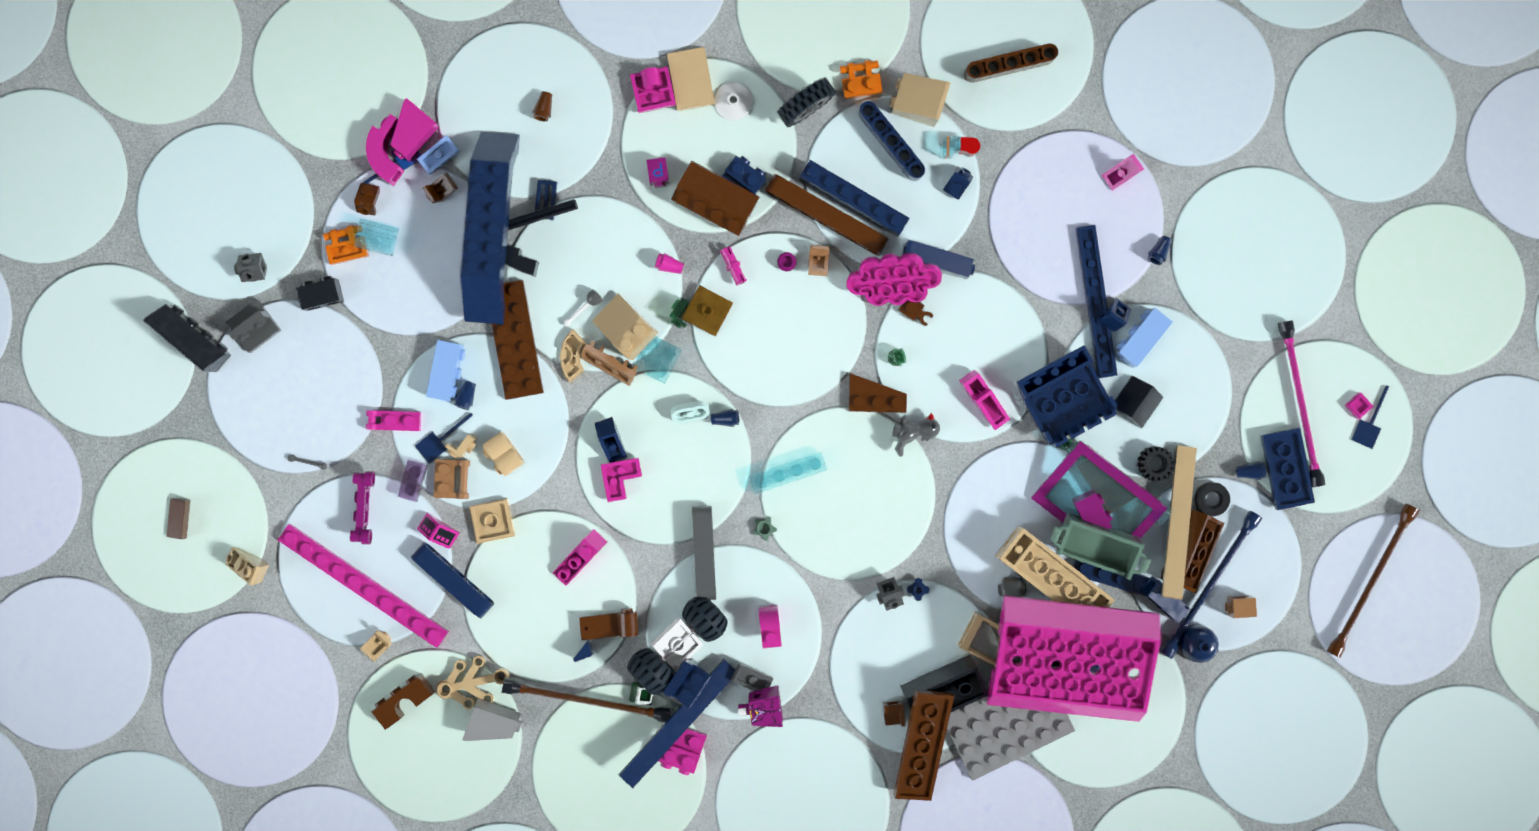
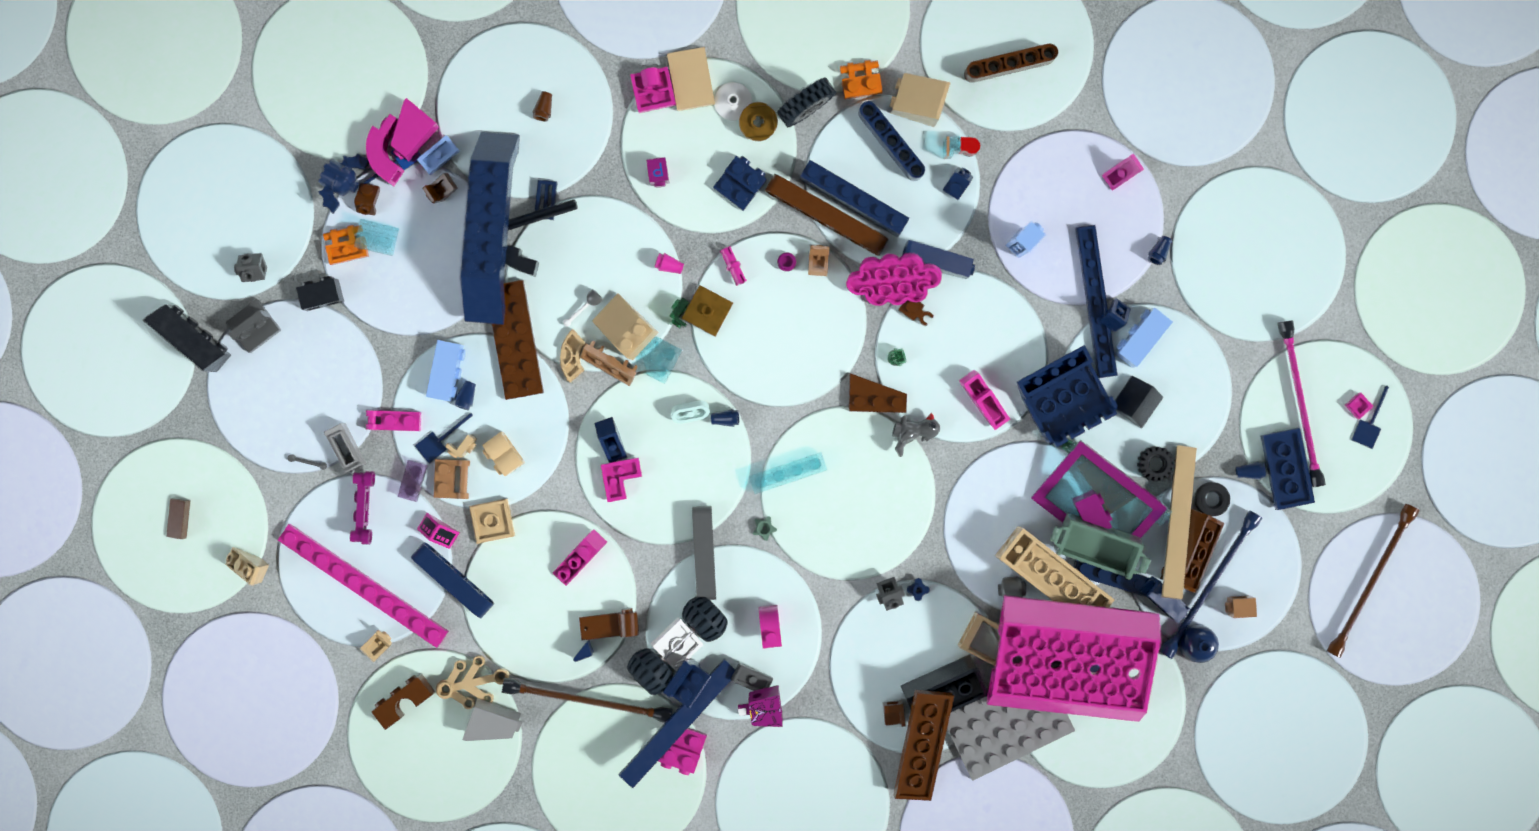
dark green slope [629,682,654,705] -> none
reddish brown slope [671,161,760,236] -> none
none -> dark blue helmet [318,153,369,214]
none -> light grey window [323,423,367,475]
none -> pearl gold plate [739,102,778,142]
none -> light blue brick [1006,221,1046,258]

